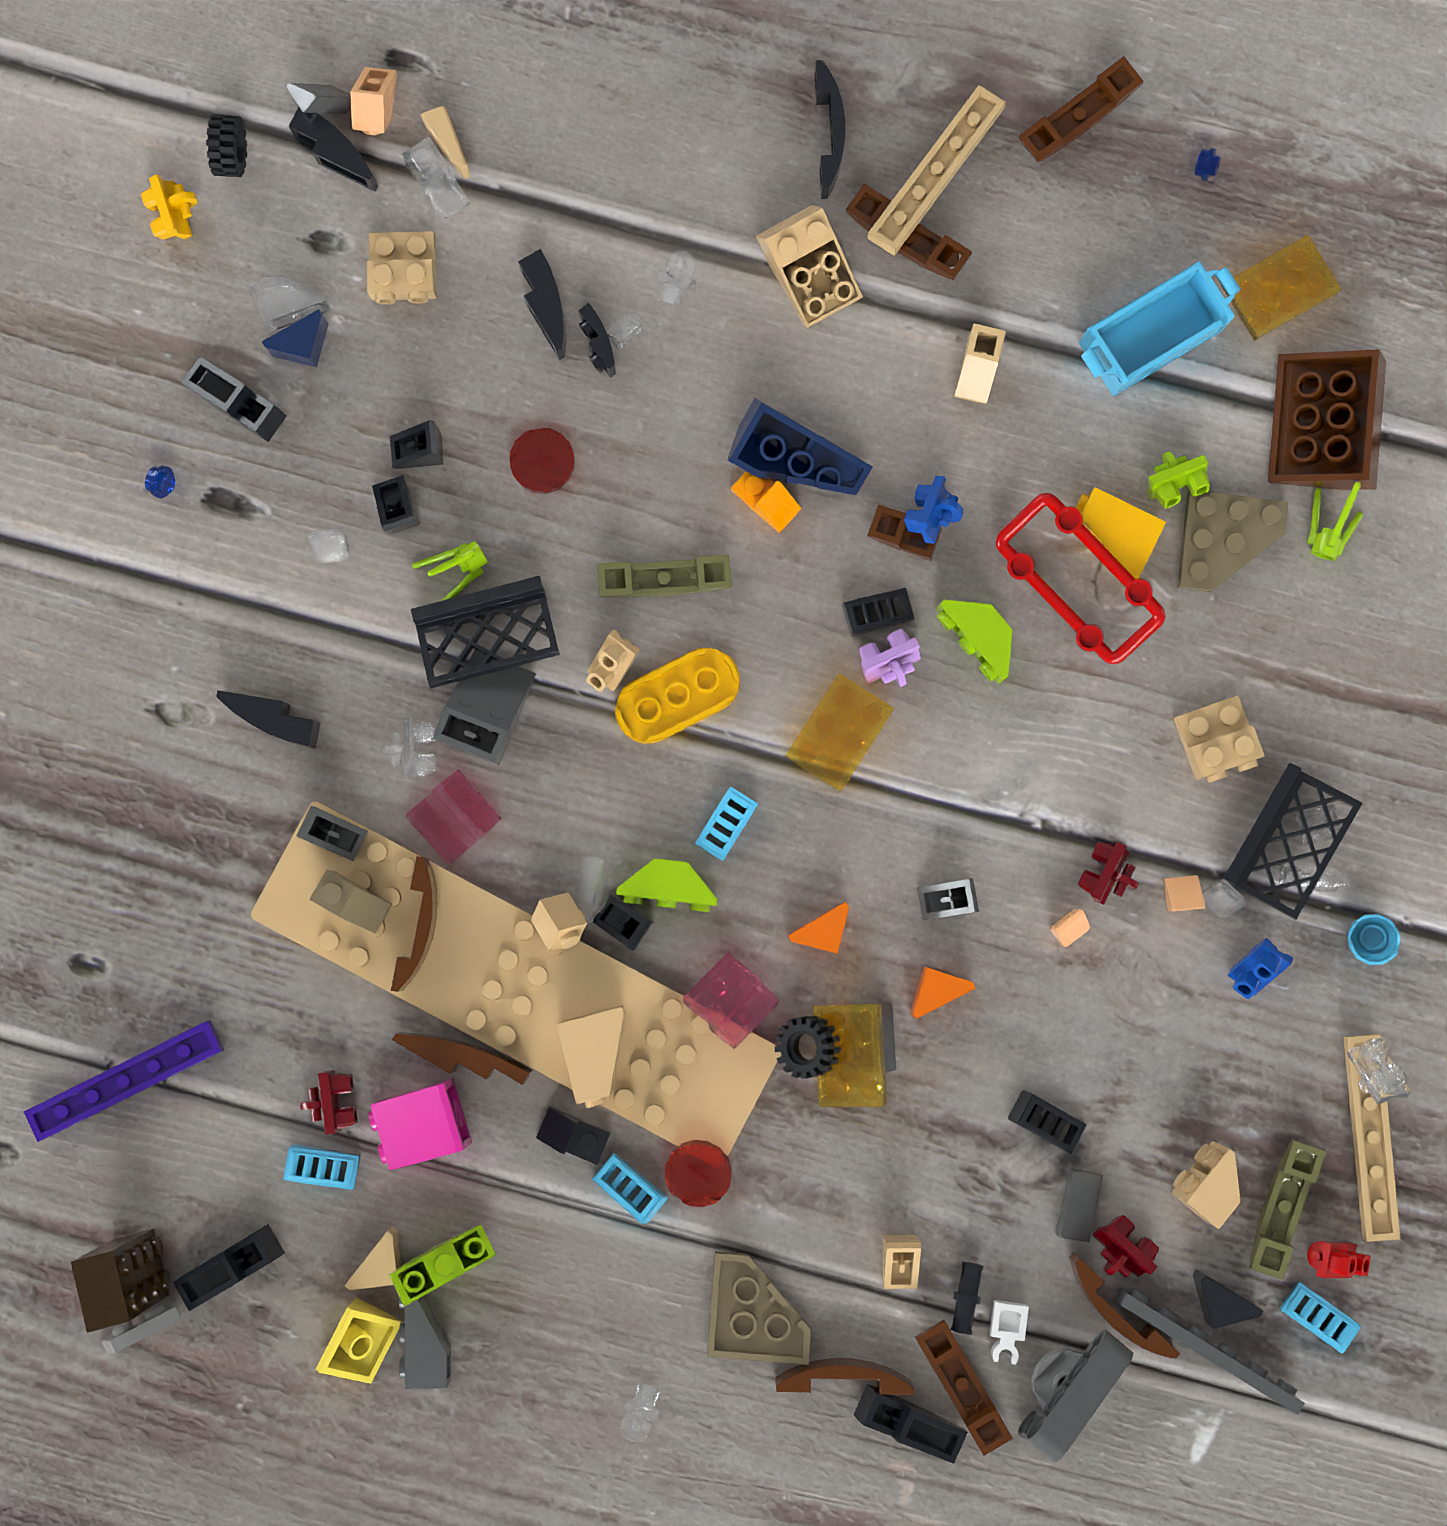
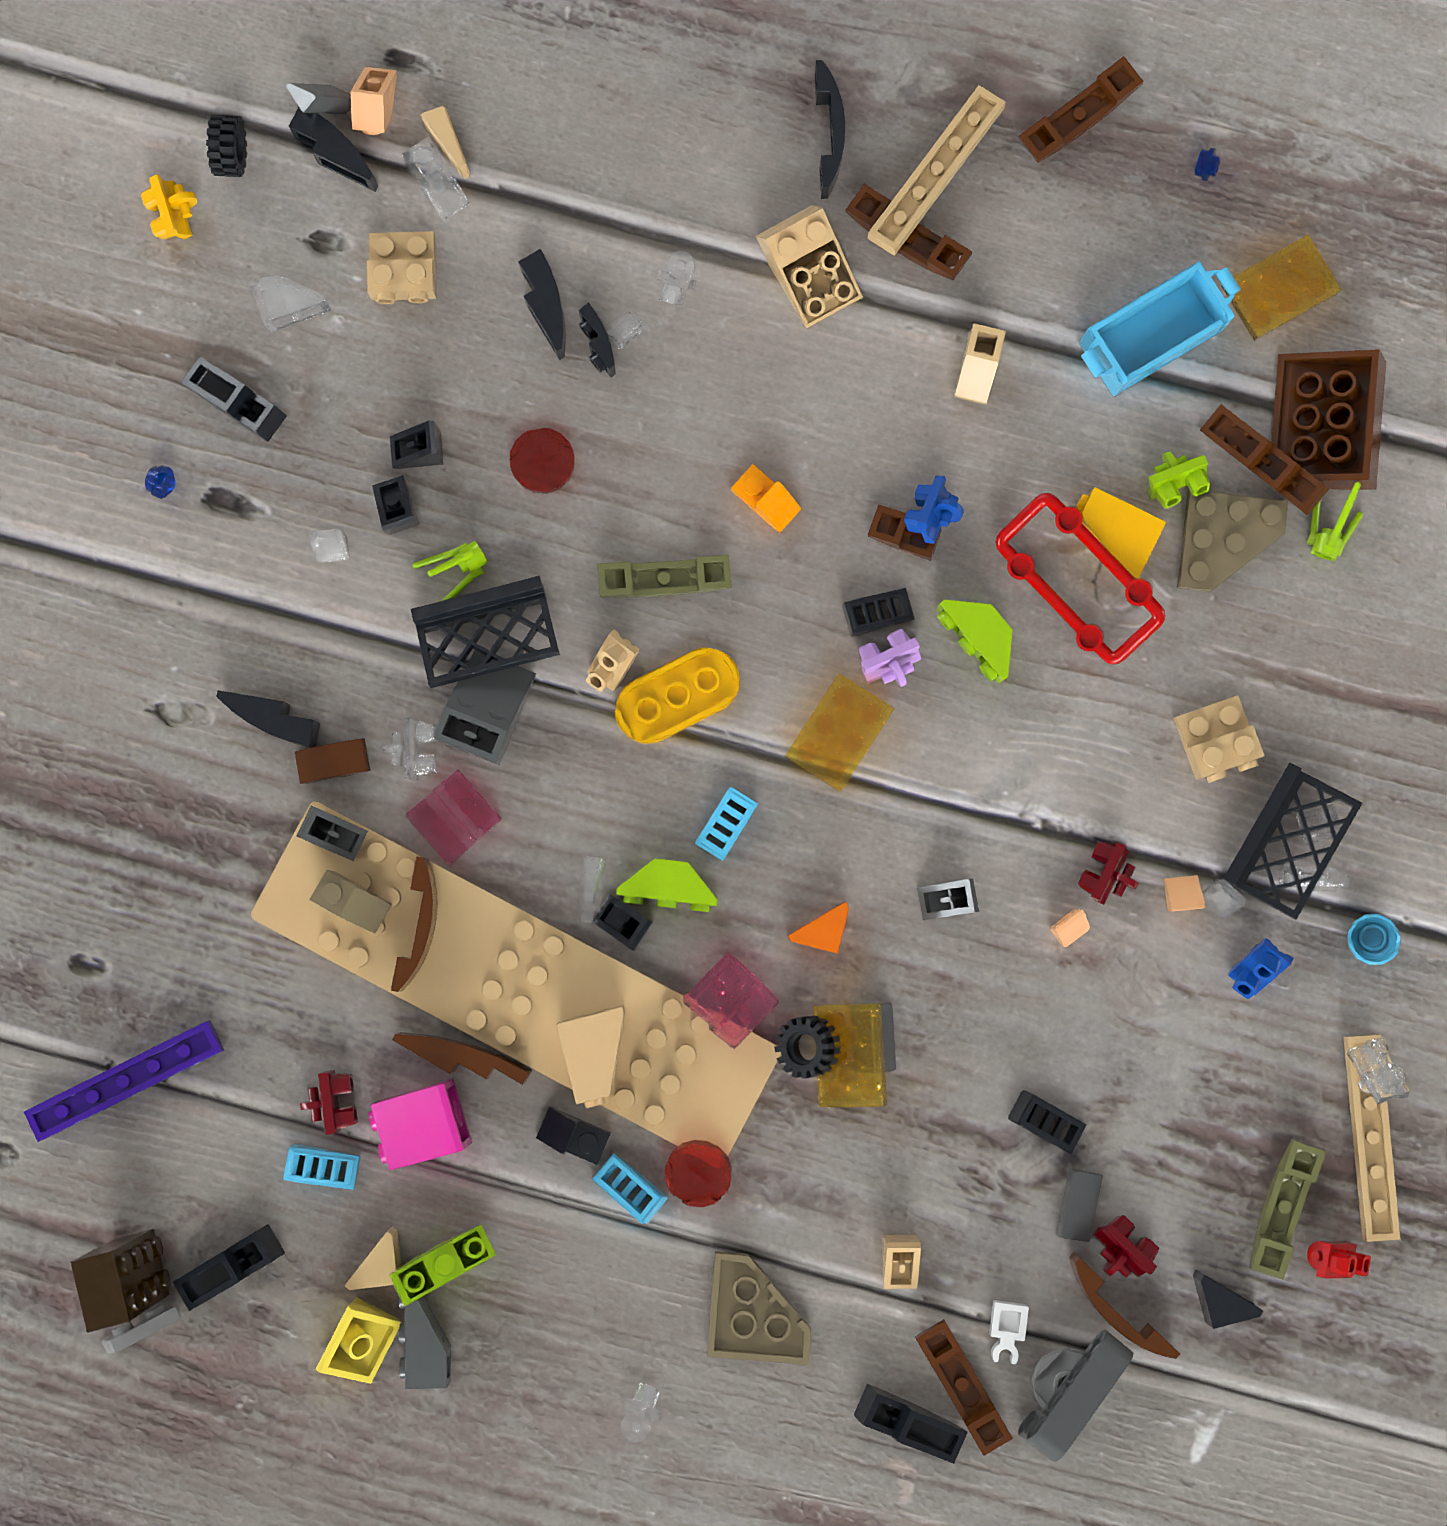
dark blue slope [262,309,329,368] -> none
tan brick [531,892,587,951] -> none
dark blue wedge [727,398,873,495] -> none
reddish brown slope [775,1358,914,1395] -> none
orange slope [910,967,976,1019] -> none
black pin [950,1261,984,1335] -> none
dark grey plate [1114,1287,1305,1415] -> none
tan slope [1171,1141,1241,1229] -> none
medium azure slope [1279,1281,1361,1353] -> none
none -> reddish brown slope [295,738,370,784]
none -> reddish brown slope [1200,404,1329,515]

